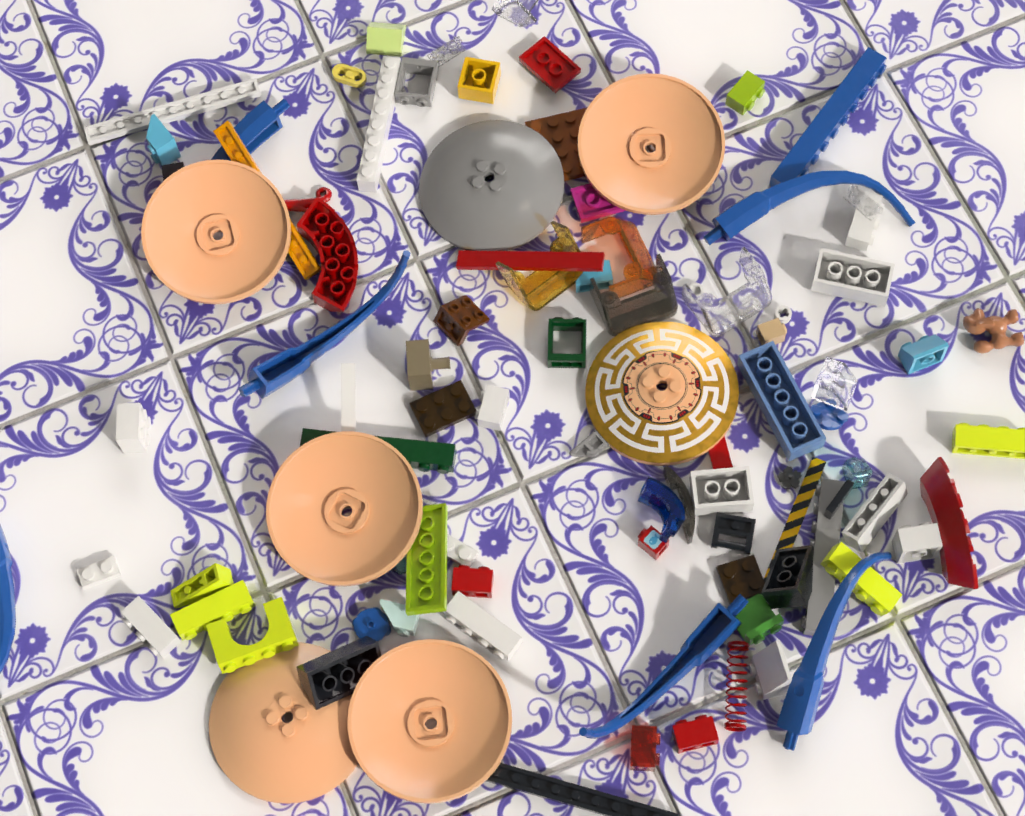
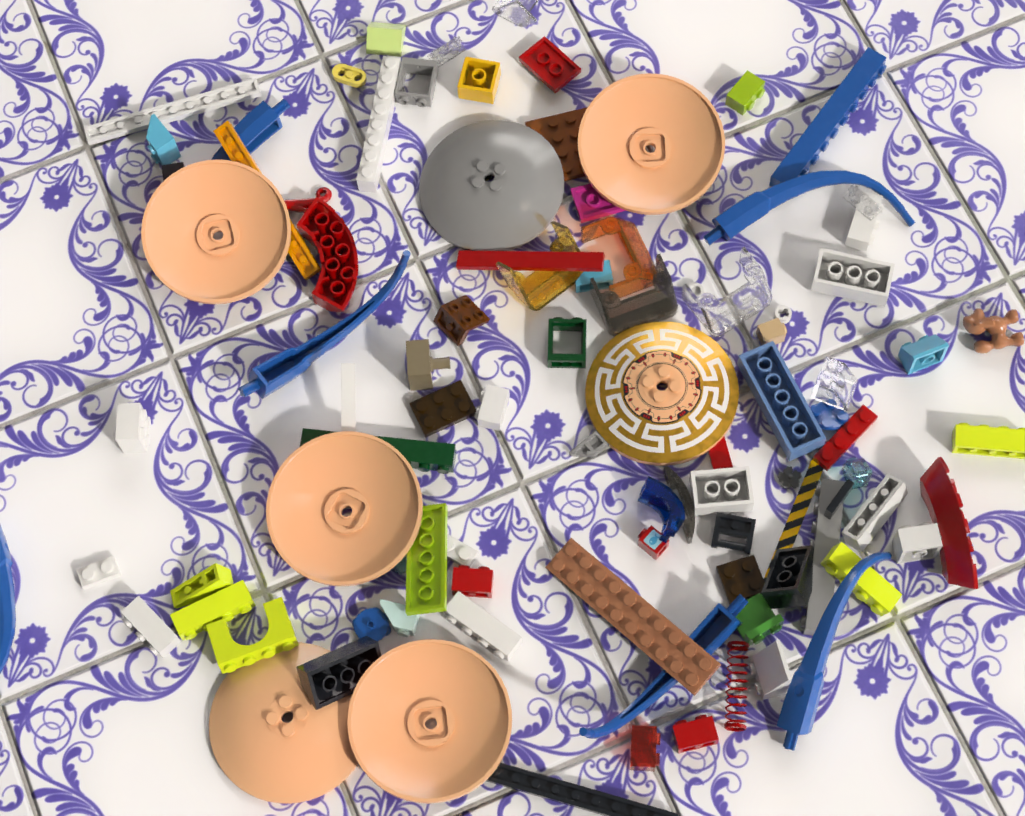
none -> nougat plate [545,538,721,696]
none -> red plate [813,404,878,471]

